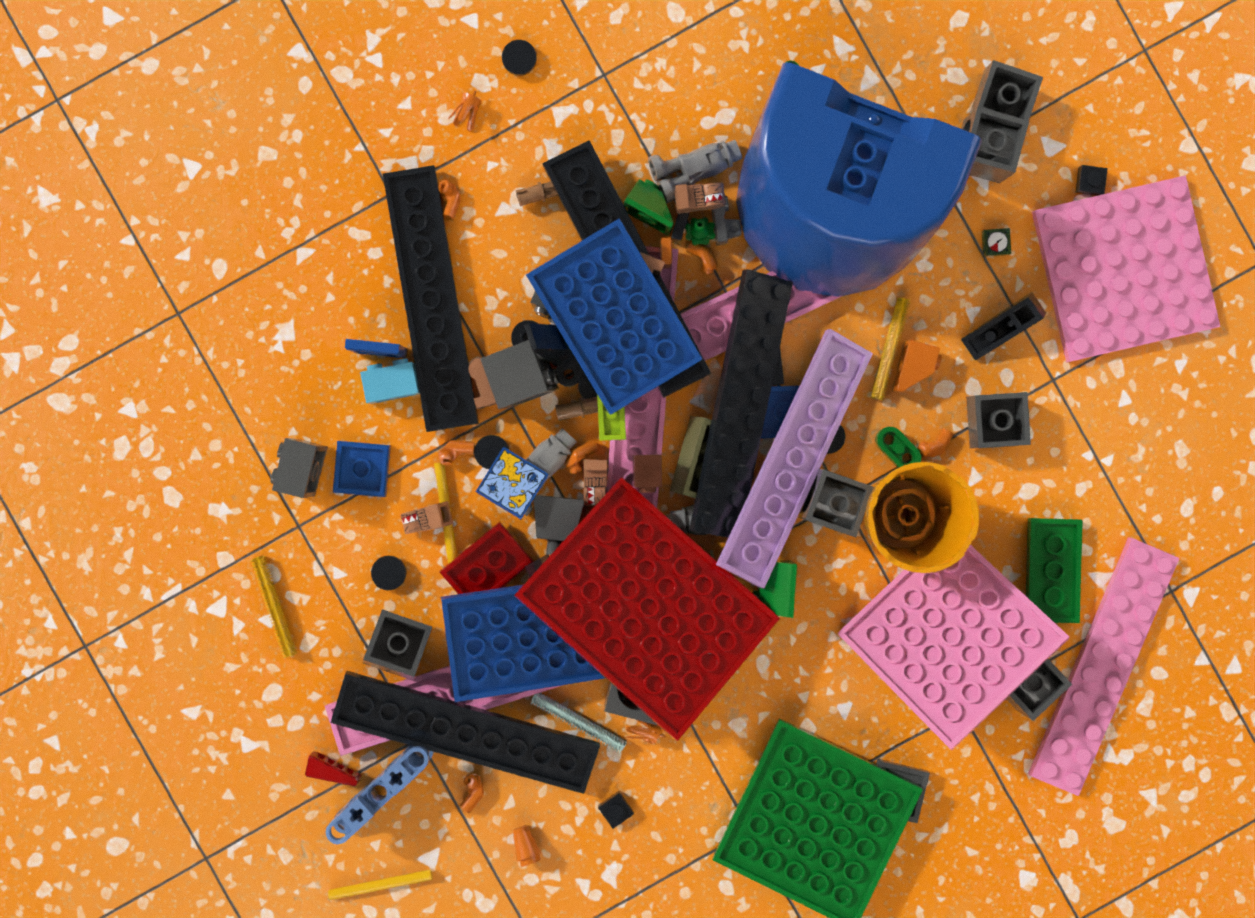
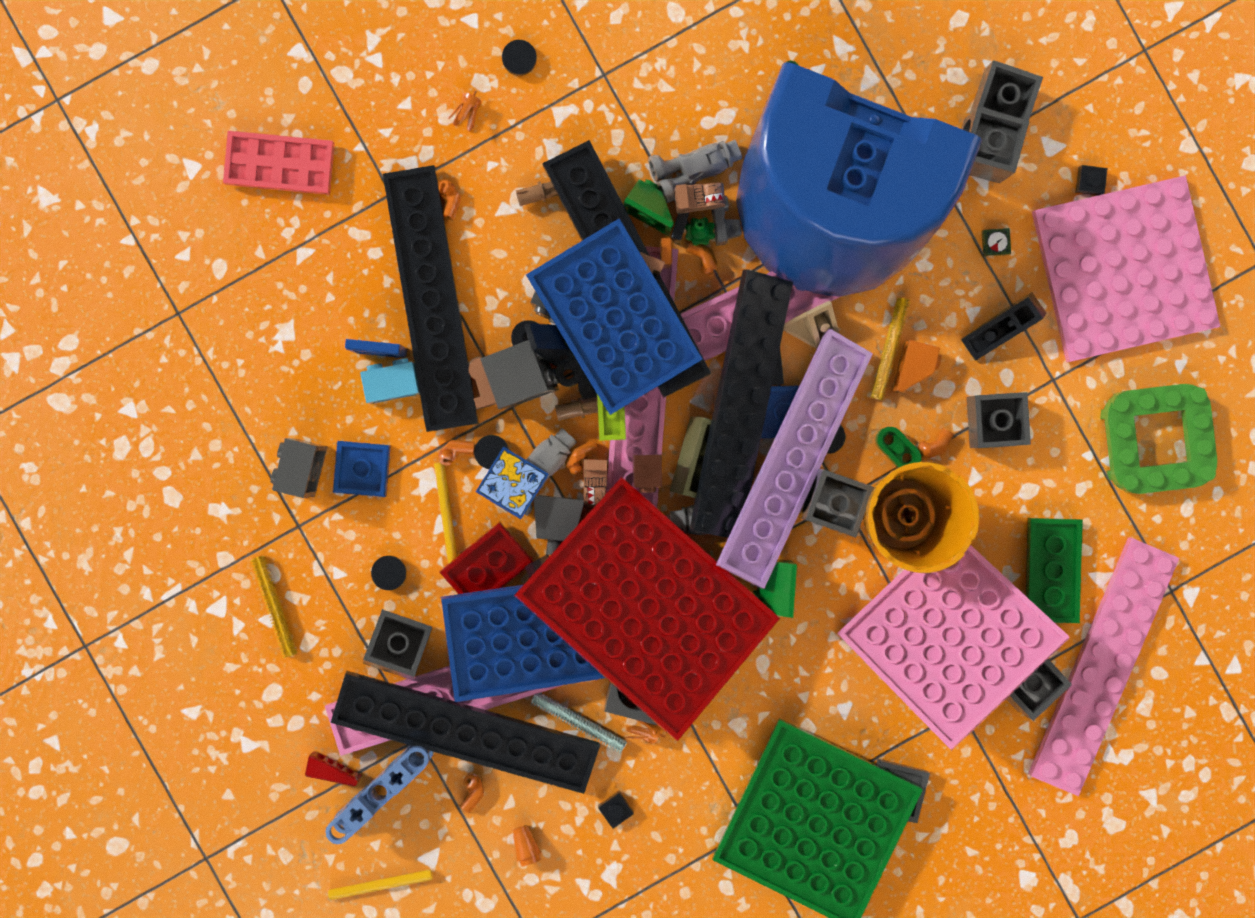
nougat leg [400,501,454,535] -> none
none -> coral plate [223,131,335,195]
none -> tan slope [783,301,840,349]
none -> bright green plate [1100,384,1217,494]

